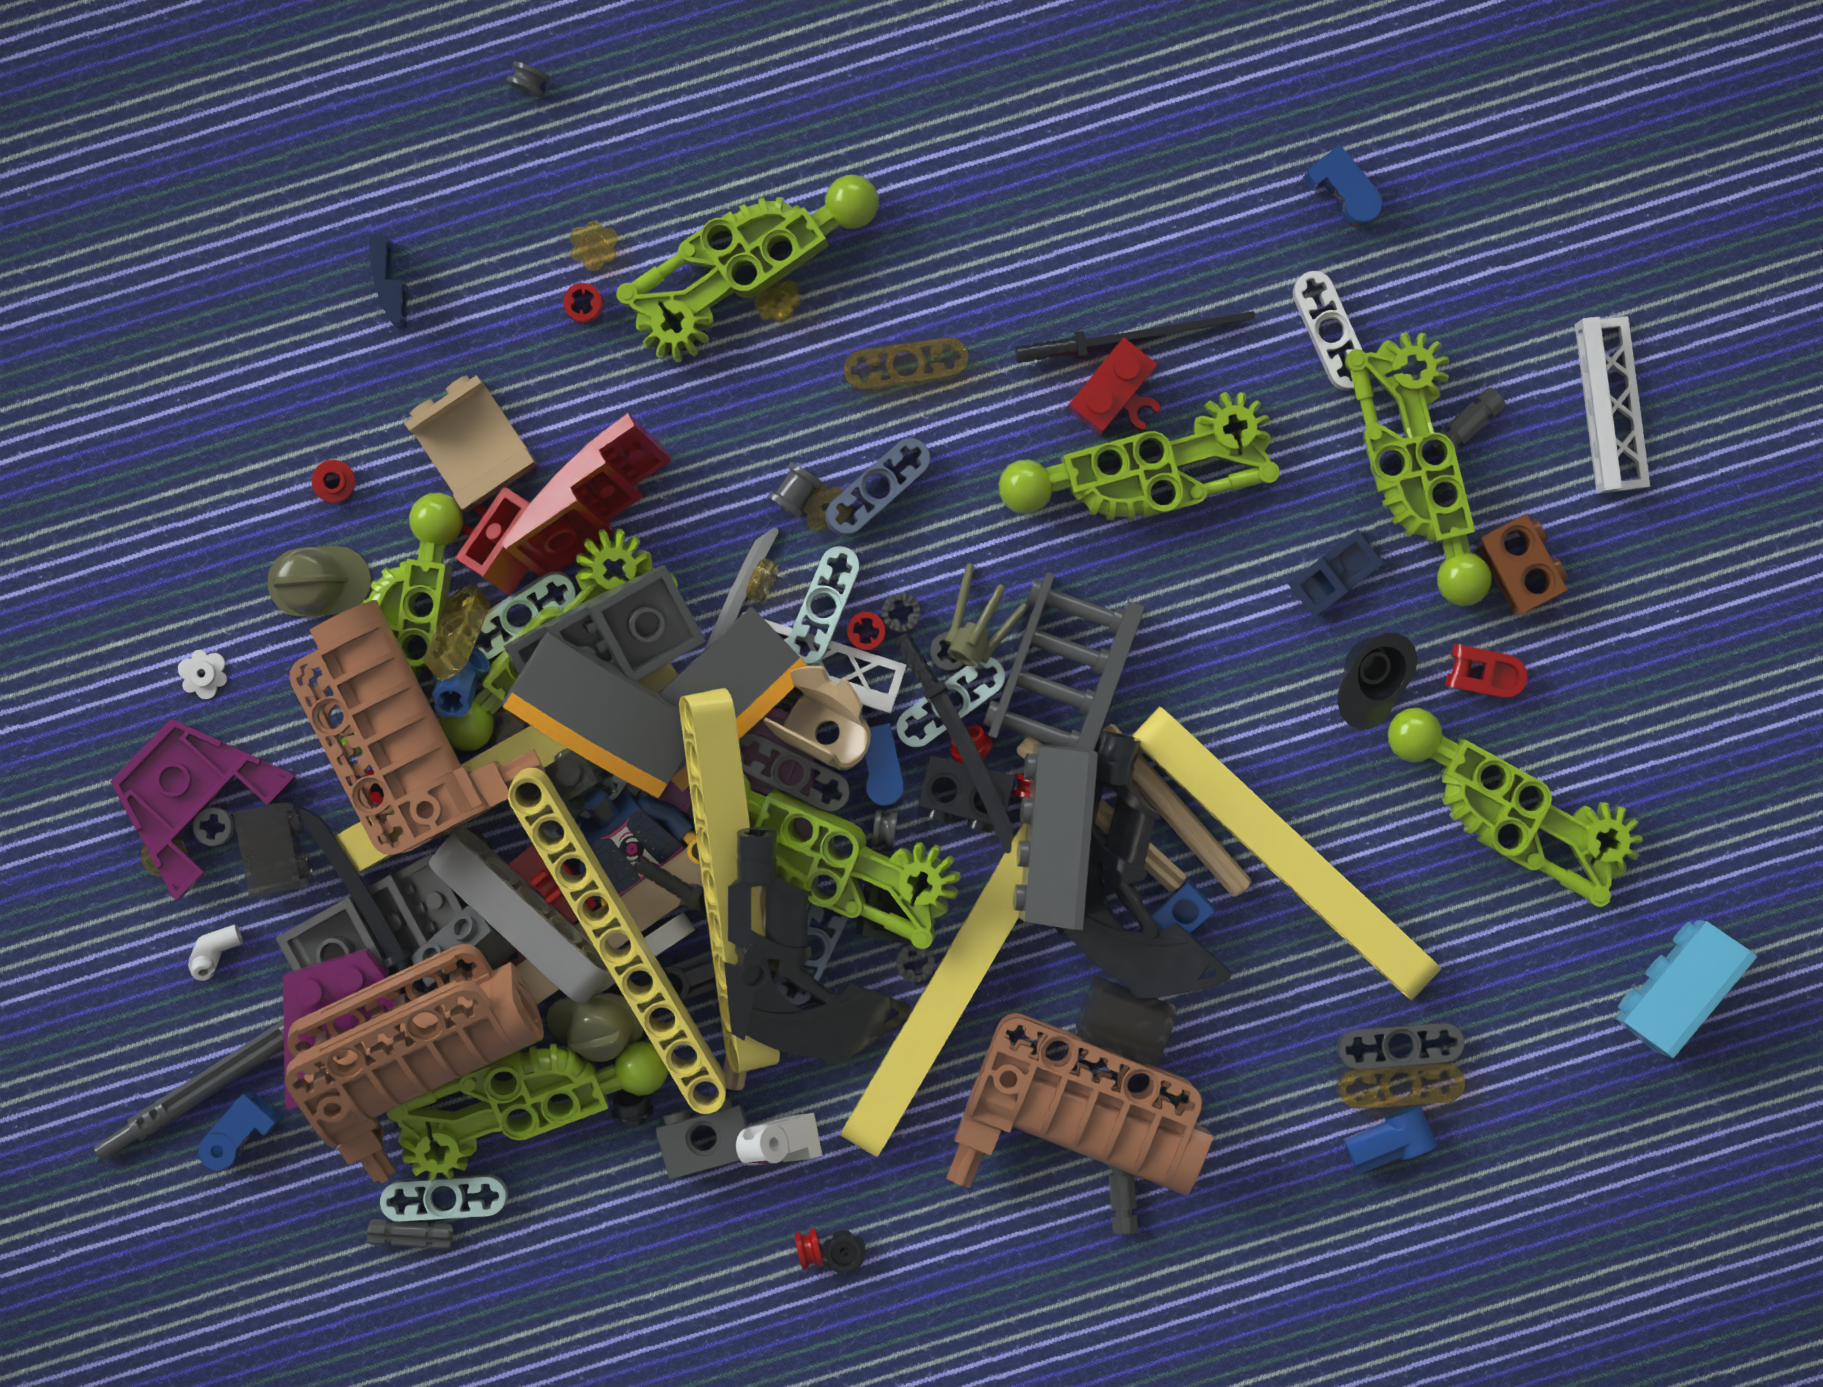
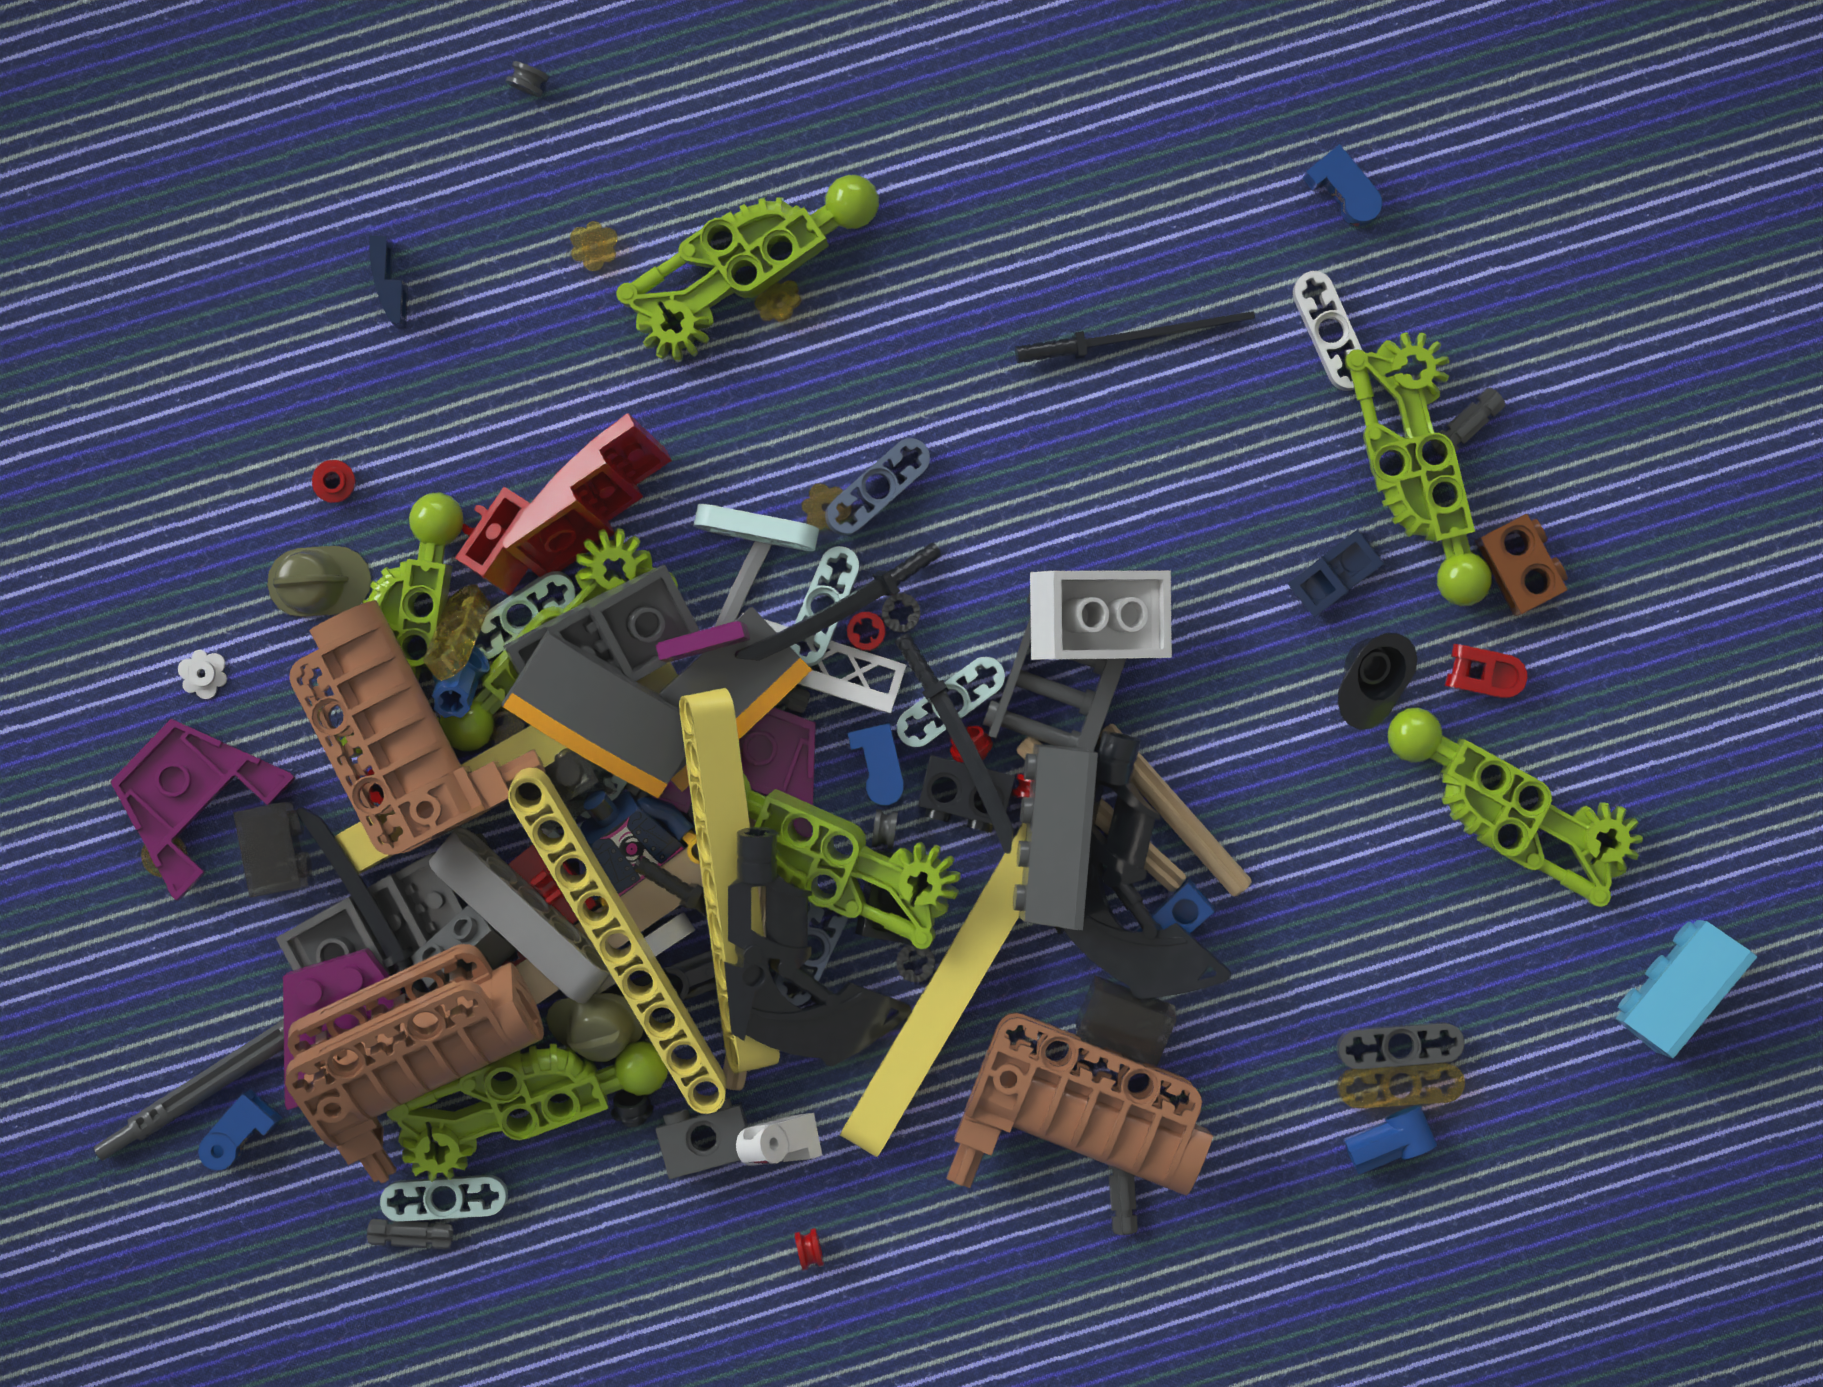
white arm [188,924,243,981] -> none
dark grey bush [193,807,236,846] -> none
tan panel [404,375,539,513] -> none
red bush [563,282,603,324] -> none
dark grey beam [739,734,850,811] -> none
clear yellow tile [746,558,780,603] -> none
tan piece [763,666,871,770] -> none
dark grey bush [767,462,823,519] -> none
black plate [823,1230,865,1273] -> none
clear yellow beam [844,337,968,391] -> none
dark grey bush [930,632,963,671] -> none
olive plant [945,563,1029,667] -> none
lime arm [998,392,1280,521] -> none
red brick [1067,337,1161,436] -> none
light yellow beam [1132,706,1441,1001] -> none
white fence [1575,316,1650,494] -> none
none -> magenta tile [656,621,751,663]
none -> light aqua beam [693,504,819,551]
none -> black sword [734,542,941,661]
none -> white slope [1030,571,1172,660]

